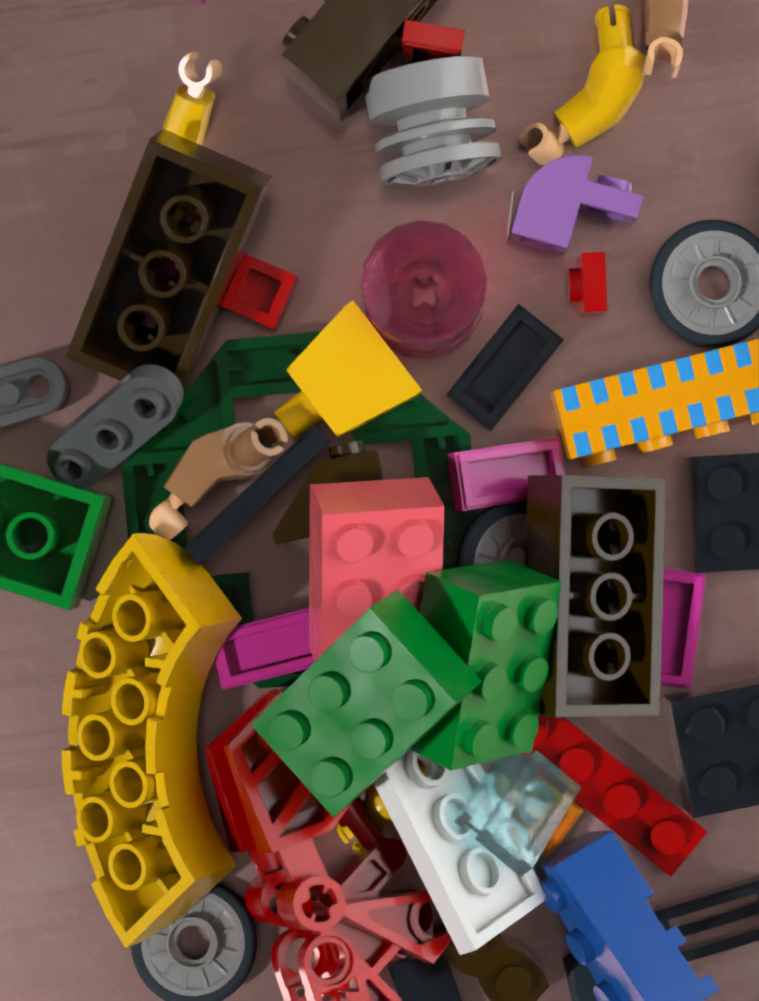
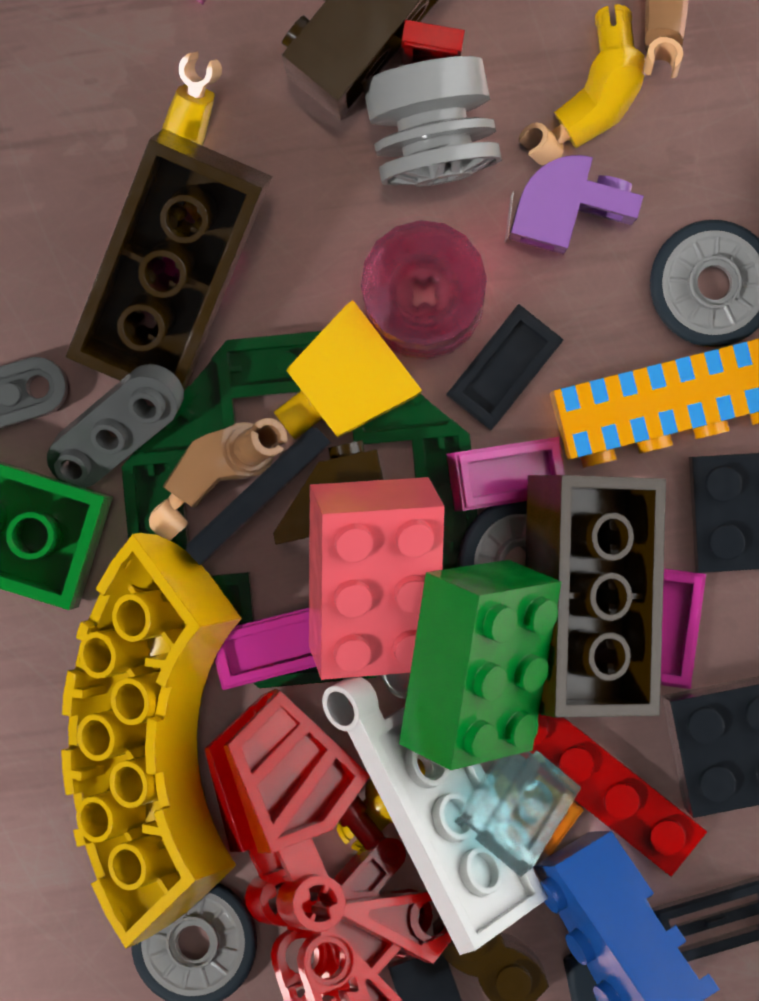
red plate [221,253,298,331] -> none
green brick [251,590,482,818] -> none
red plate [567,252,608,317] -> none

